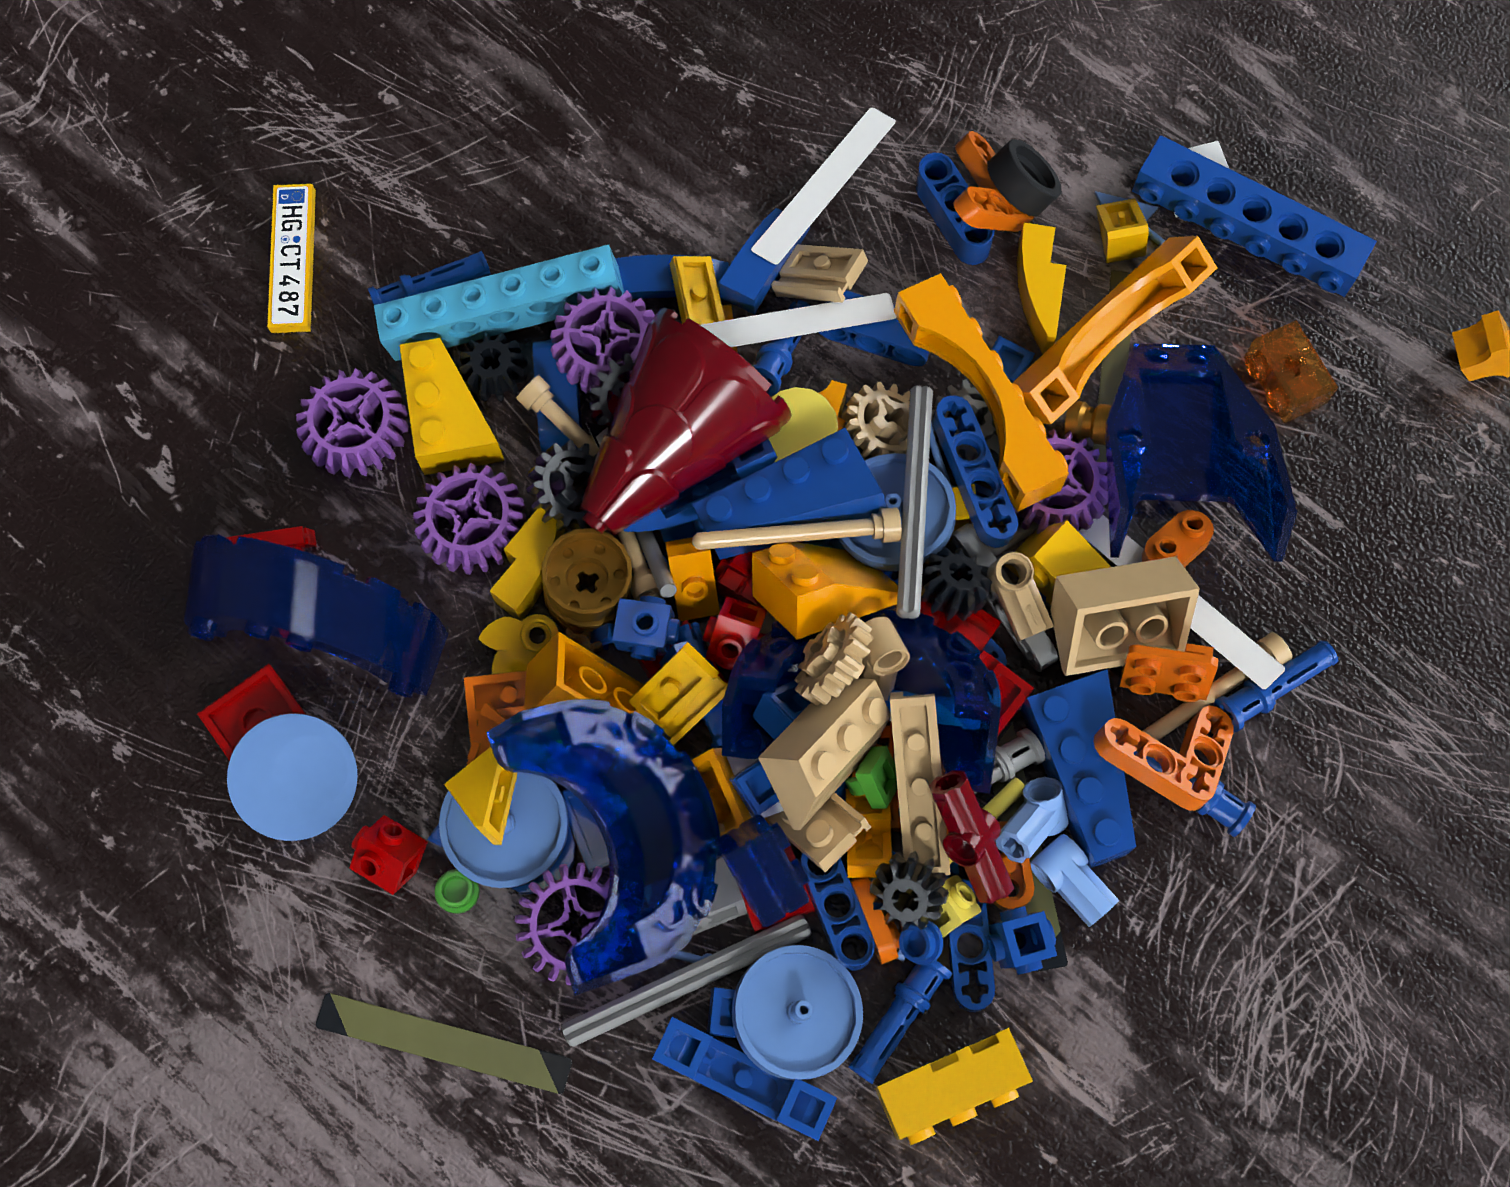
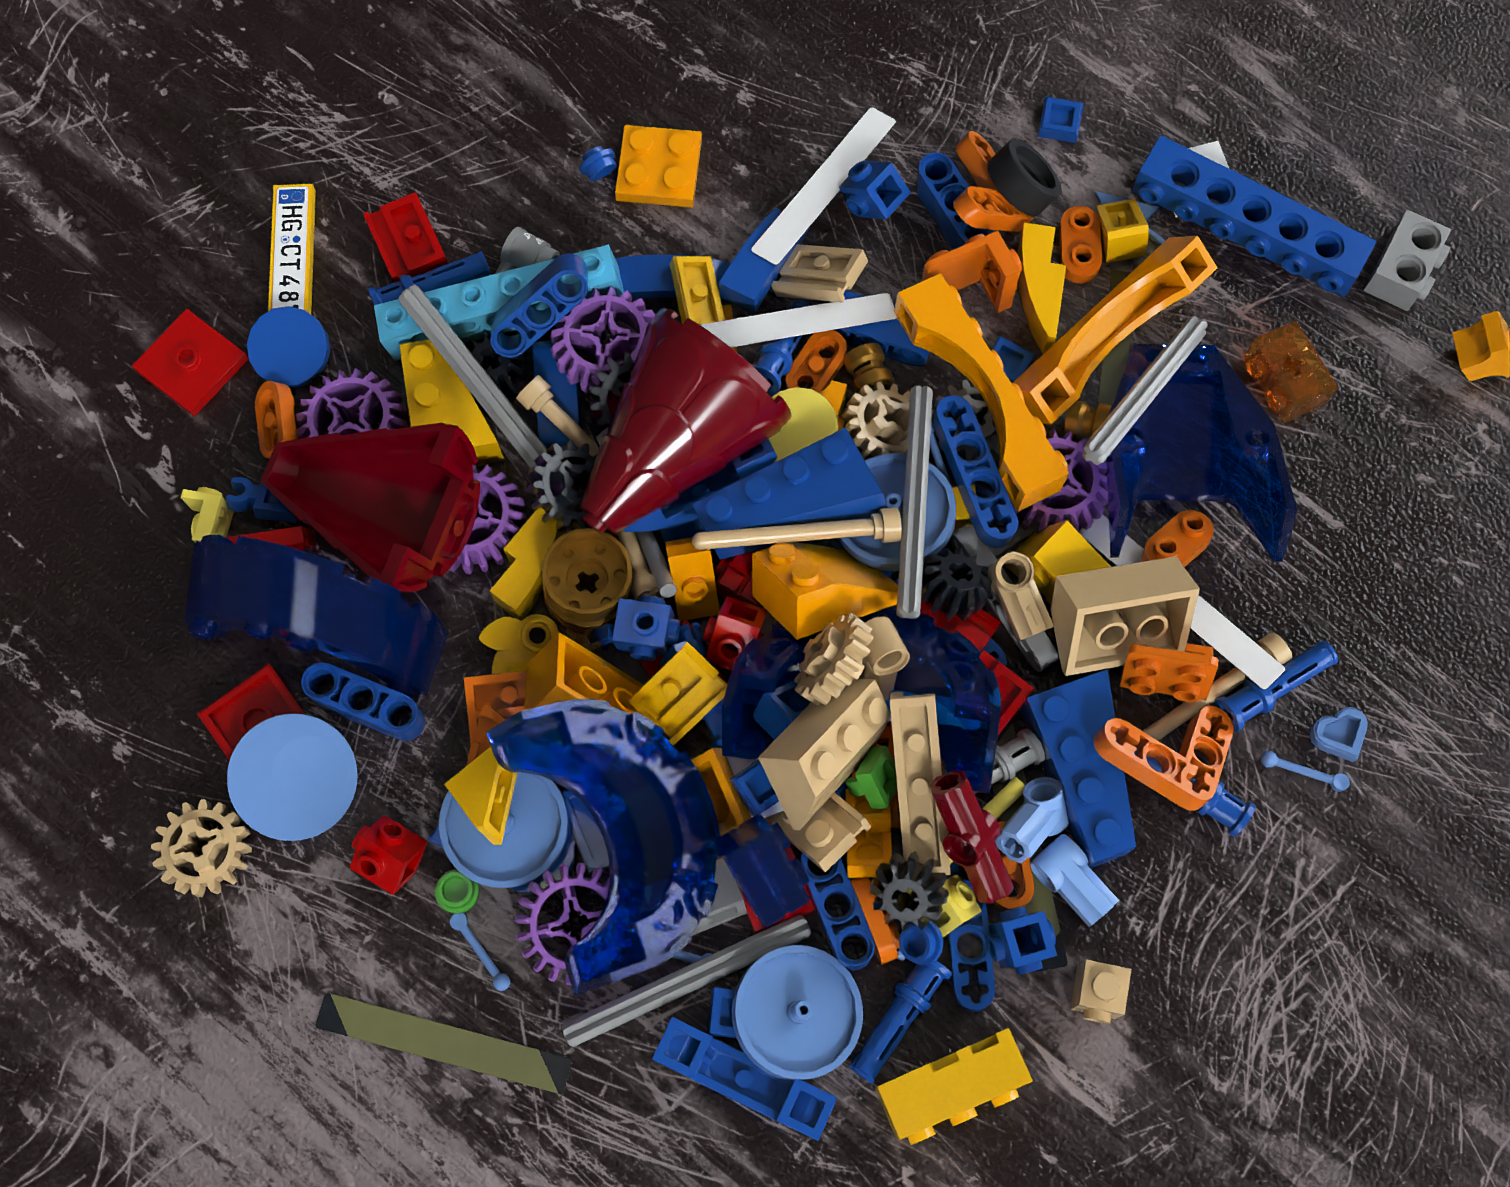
none -> red plate [132,309,249,417]
none -> tan gear [151,799,252,897]
none -> light yellow bracket [181,487,234,555]
none -> blue plate [225,477,298,523]
none -> blue tile [247,306,331,388]
none -> orange plate [255,381,299,459]
none -> dark red cone [260,422,480,592]
none -> blue beam [301,662,426,741]
none -> red plate [363,192,448,282]
none -> light grey axle [398,285,547,469]
none -> medium blue hinge [450,913,510,991]
none -> blue beam [490,253,588,358]
none -> light grey piece [495,227,560,274]
none -> blue plate [579,146,617,181]
none -> light orange plate [615,125,702,208]
none -> orange plate [785,330,847,393]
none -> blue brick [839,160,911,220]
none -> pearl gold wheel [843,343,895,394]
none -> orange bracket [922,231,1022,313]
none -> blue tile [1038,96,1084,143]
none -> orange plate [1059,206,1102,284]
none -> tan brick [1071,959,1132,1024]
none -> light grey axle [1082,316,1208,465]
none -> medium blue hinge [1260,751,1350,792]
none -> medium blue tile [1309,707,1368,762]
none -> light grey brick [1363,209,1452,311]

